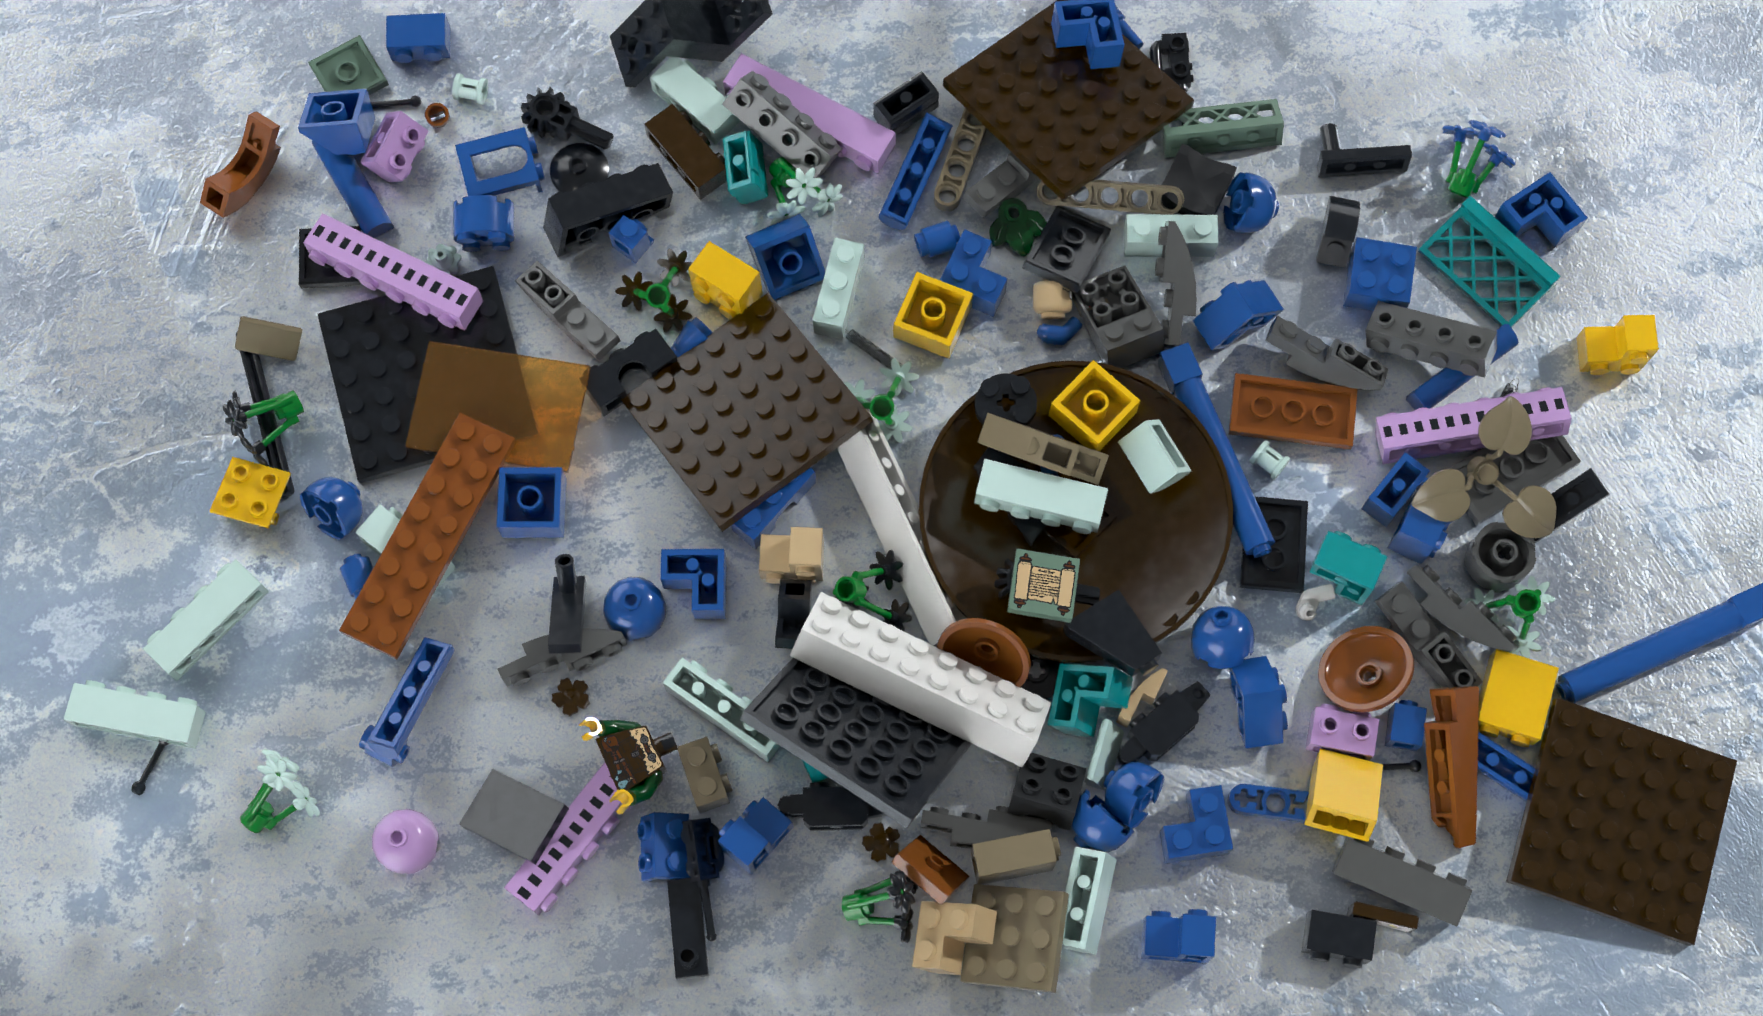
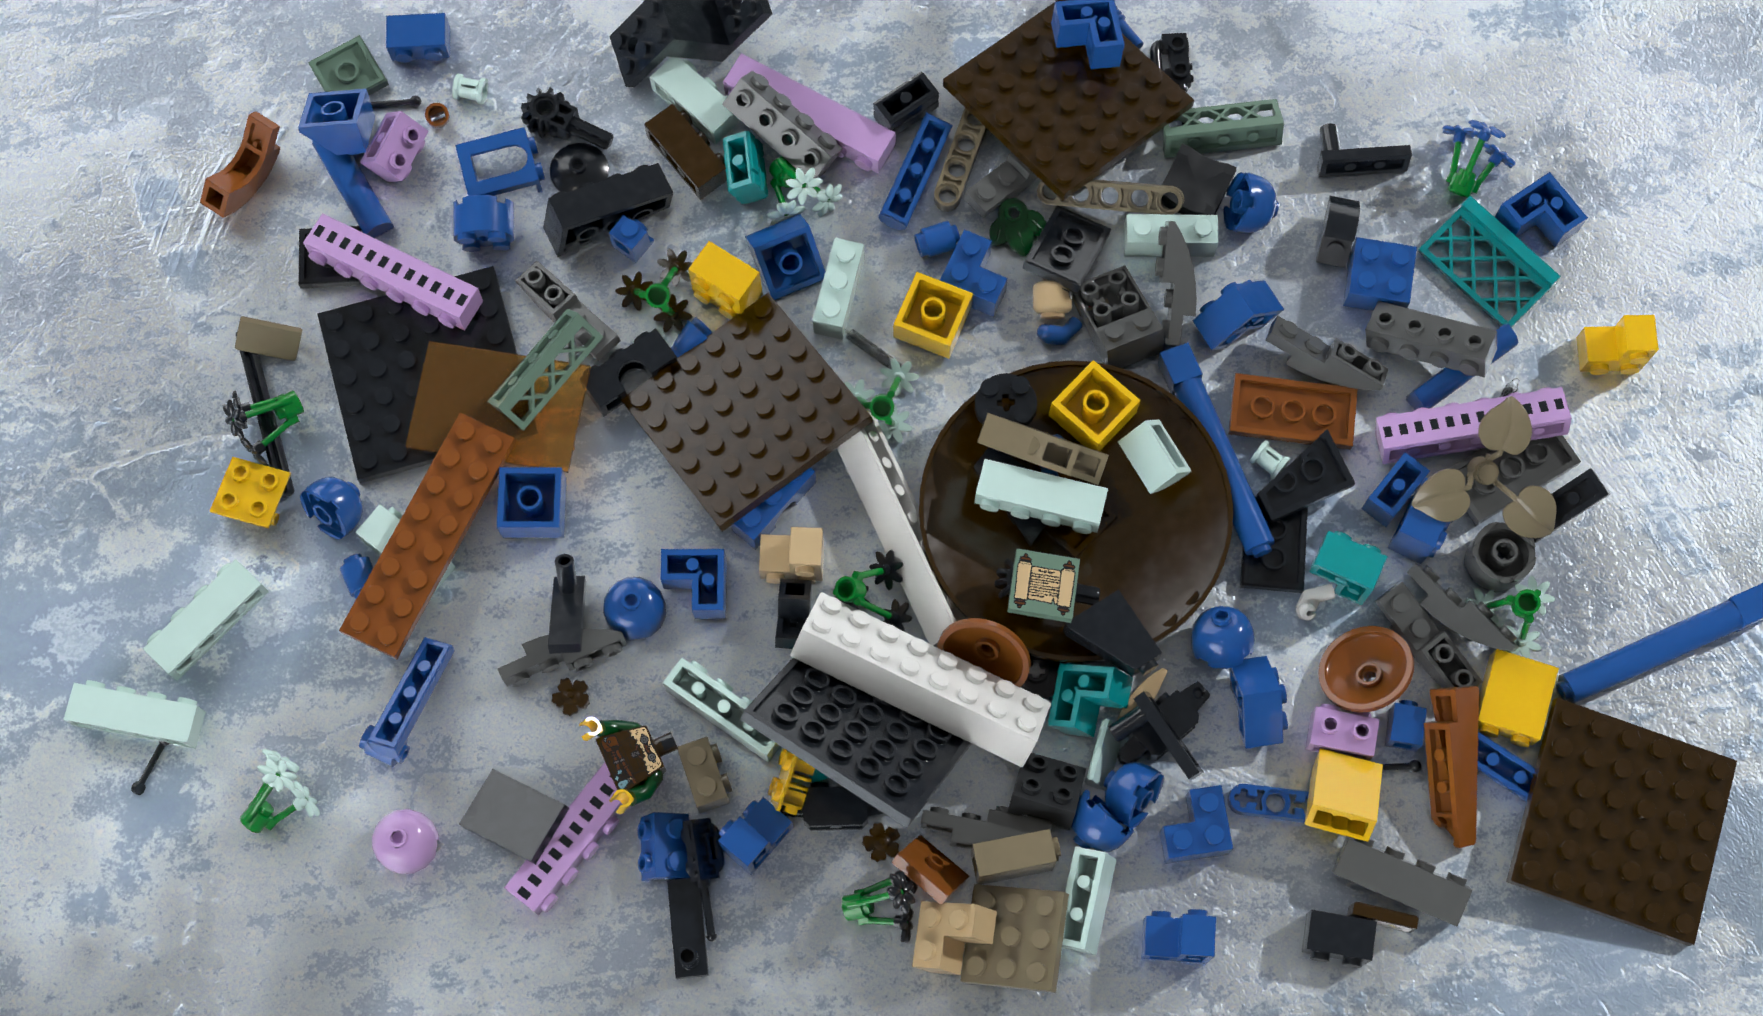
light aqua plant [425,243,462,274] -> none
none -> sand green fence [487,309,603,431]
none -> yellow hinge [768,748,815,815]
none -> black piece [1108,691,1204,780]
none -> black wing [1256,429,1355,523]

